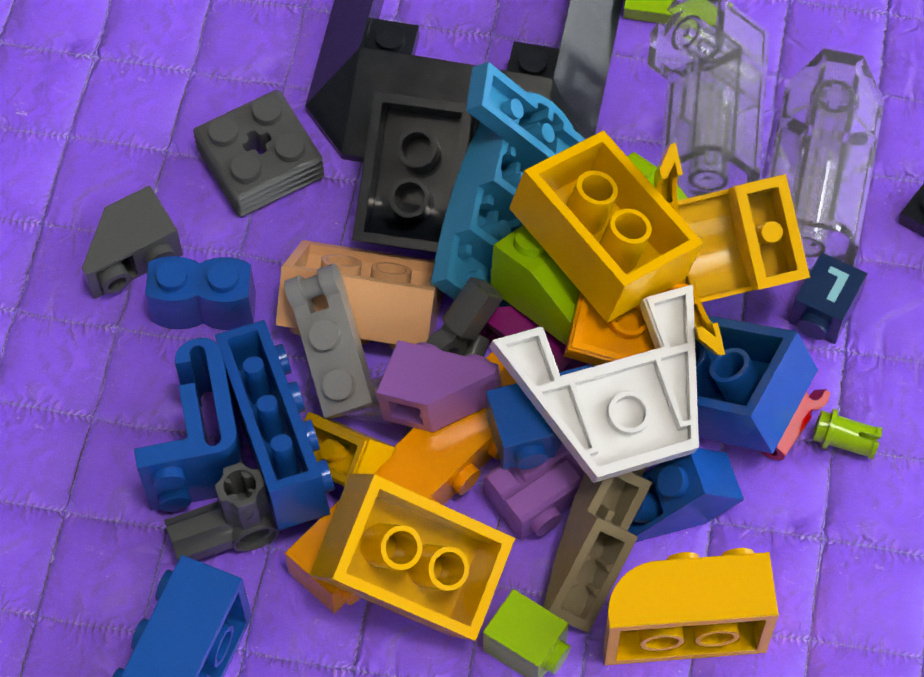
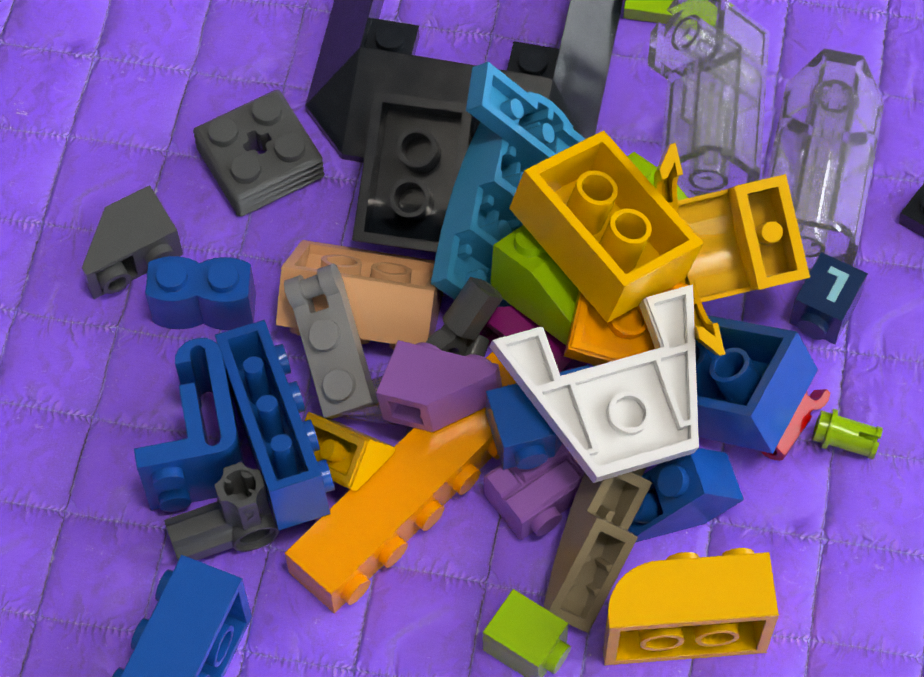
yellow brick [309,473,515,641] -> none

